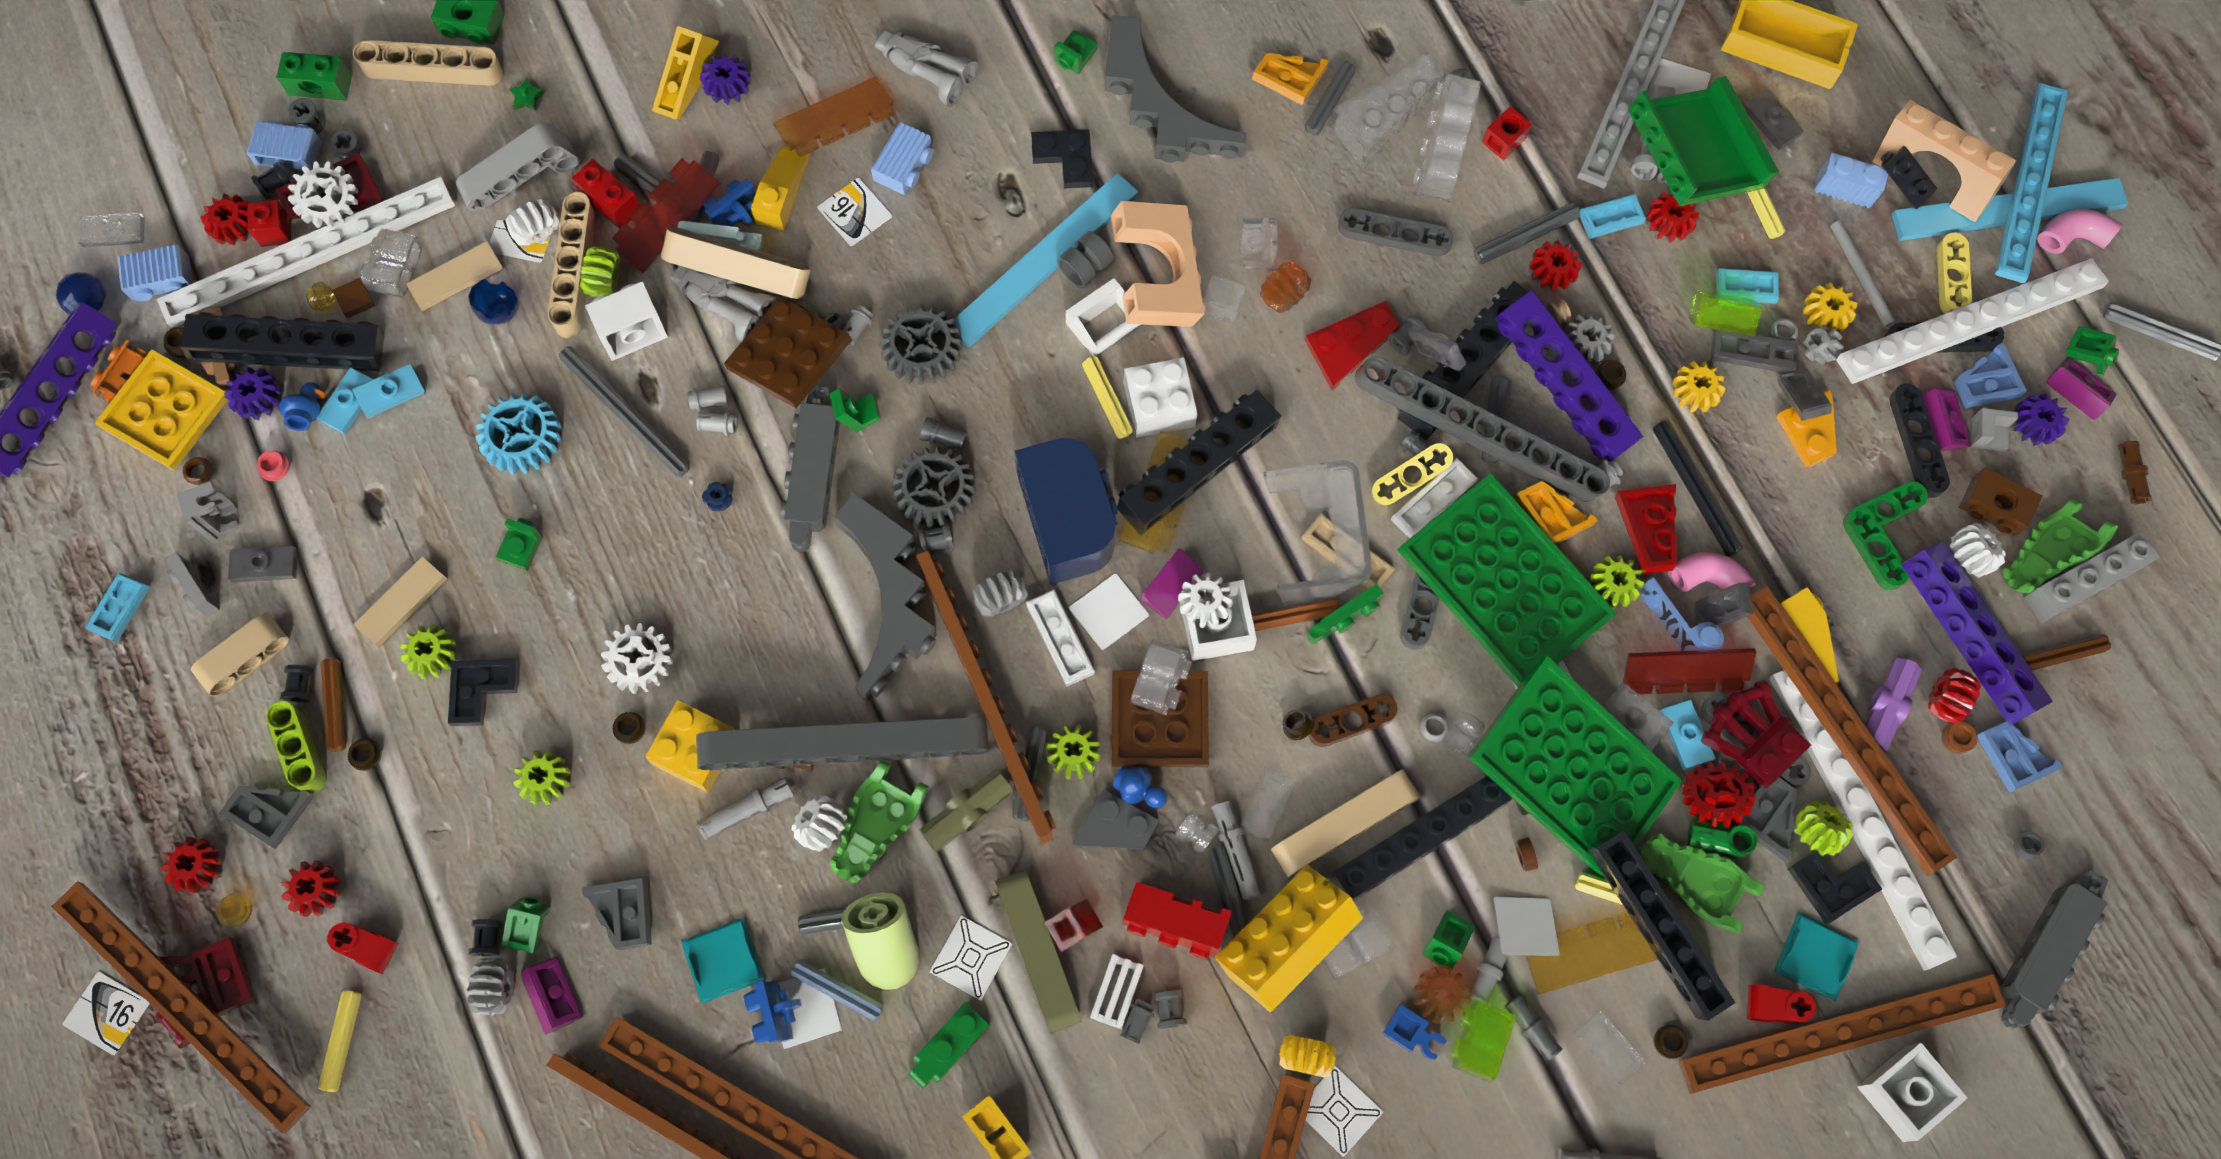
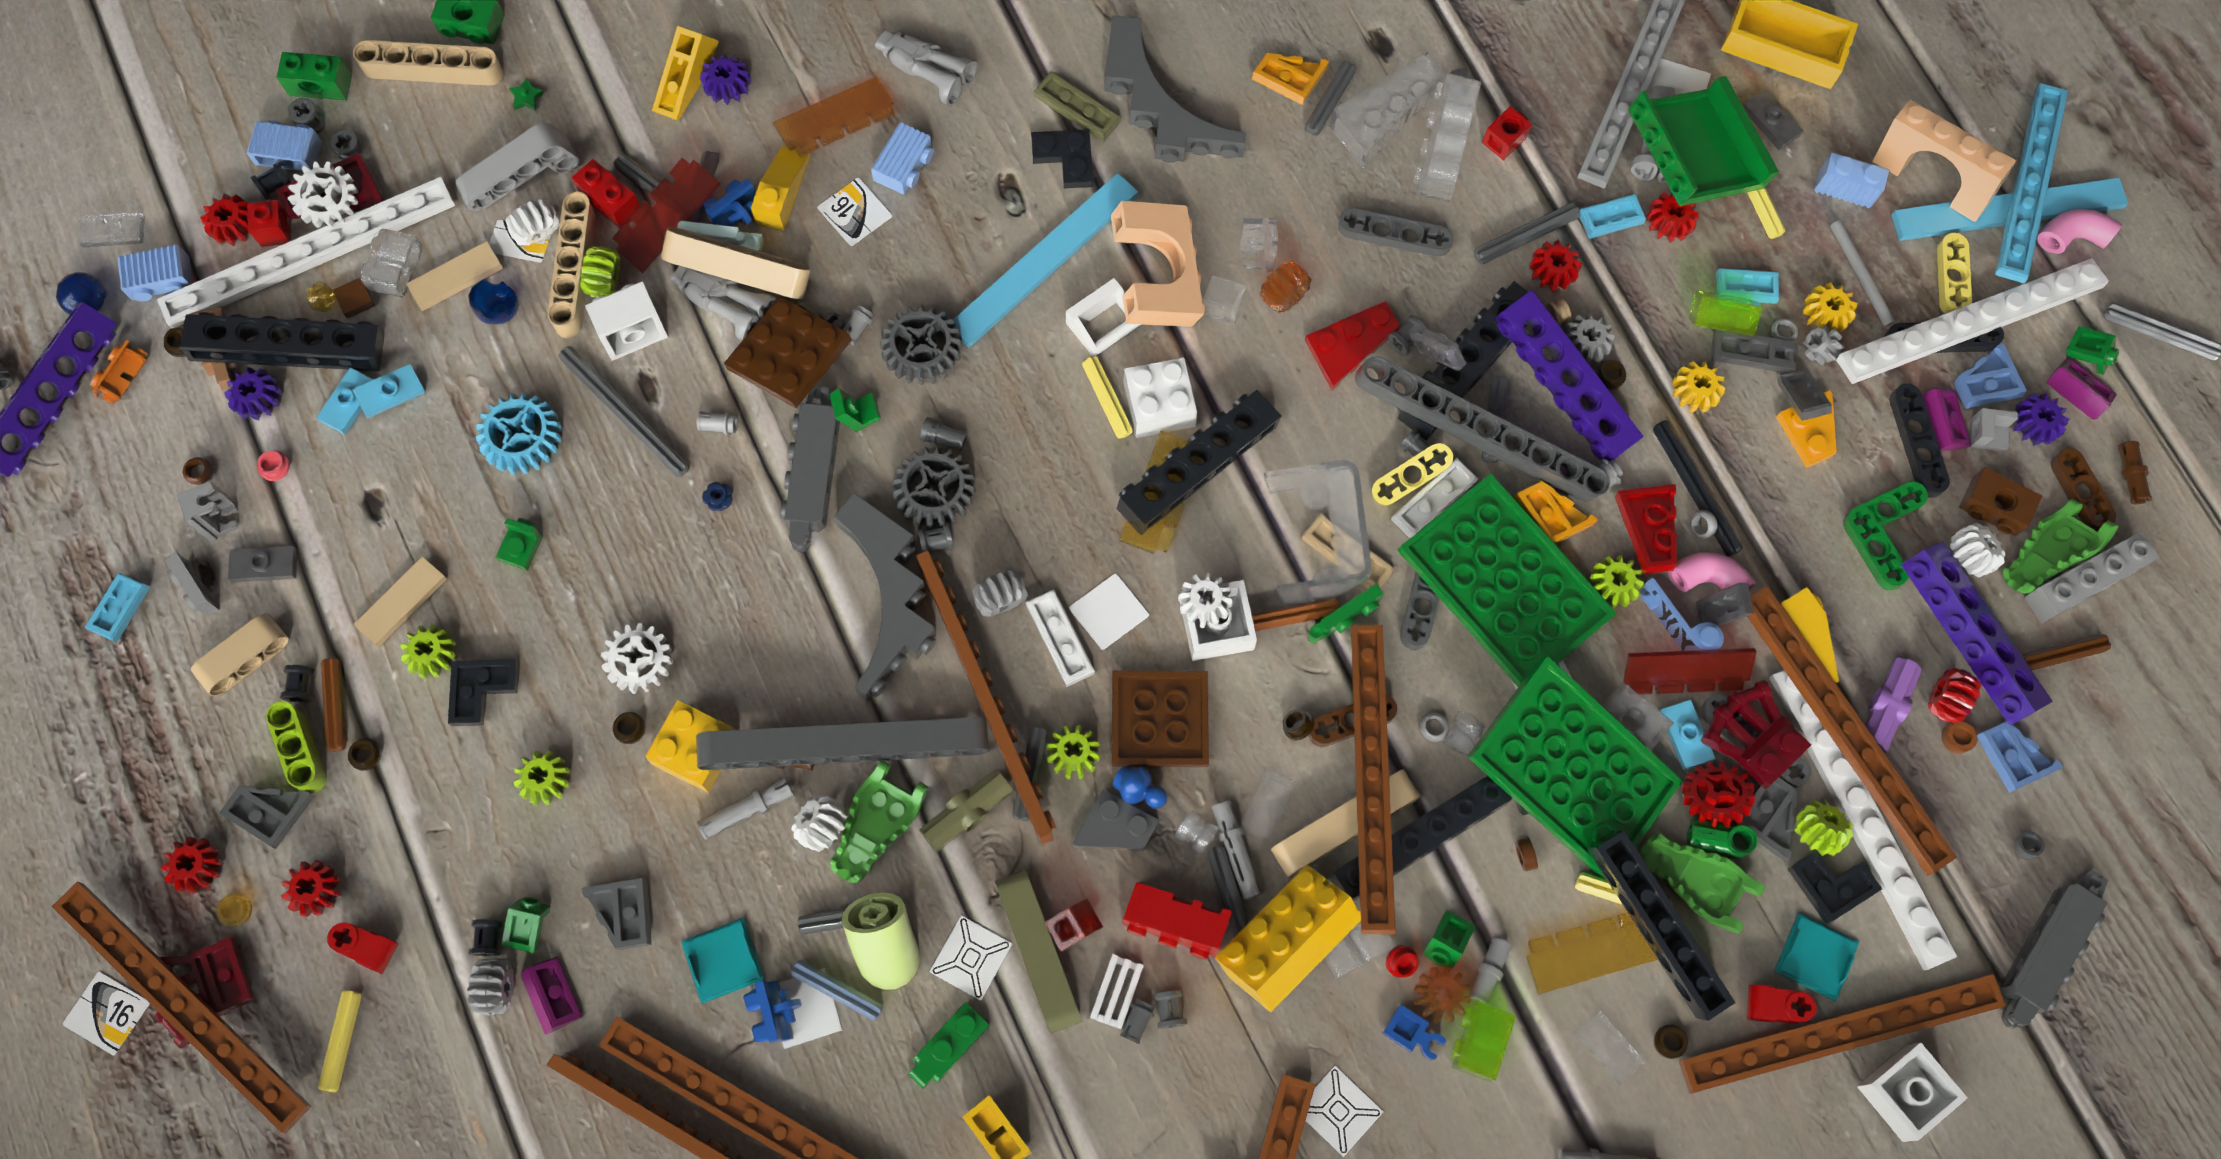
yellow plate [95,349,228,471] -> none
blue animal [279,382,326,431] -> none
light grey pin [687,385,727,412] -> none
dark blue brick [1015,438,1118,585] -> none
green bracket [1054,29,1098,74] -> none
dark grey wheel [1057,231,1114,288] -> none
clear brick [1130,639,1192,716] -> none
magenta slope [1141,548,1204,619] -> none
yellow gear [1279,1035,1336,1077] -> none
white sticker [1494,897,1560,956] -> none
dark grey pin [1504,994,1563,1062] -> none
black hinge [1881,146,1937,209] -> none
none -> olive tile [1034,71,1121,142]
none -> dark orange plate [1351,625,1396,934]
none -> red plate [1385,945,1418,978]
none -> light grey piece [1690,510,1718,538]
none -> reddish brown beam [2051,448,2116,532]

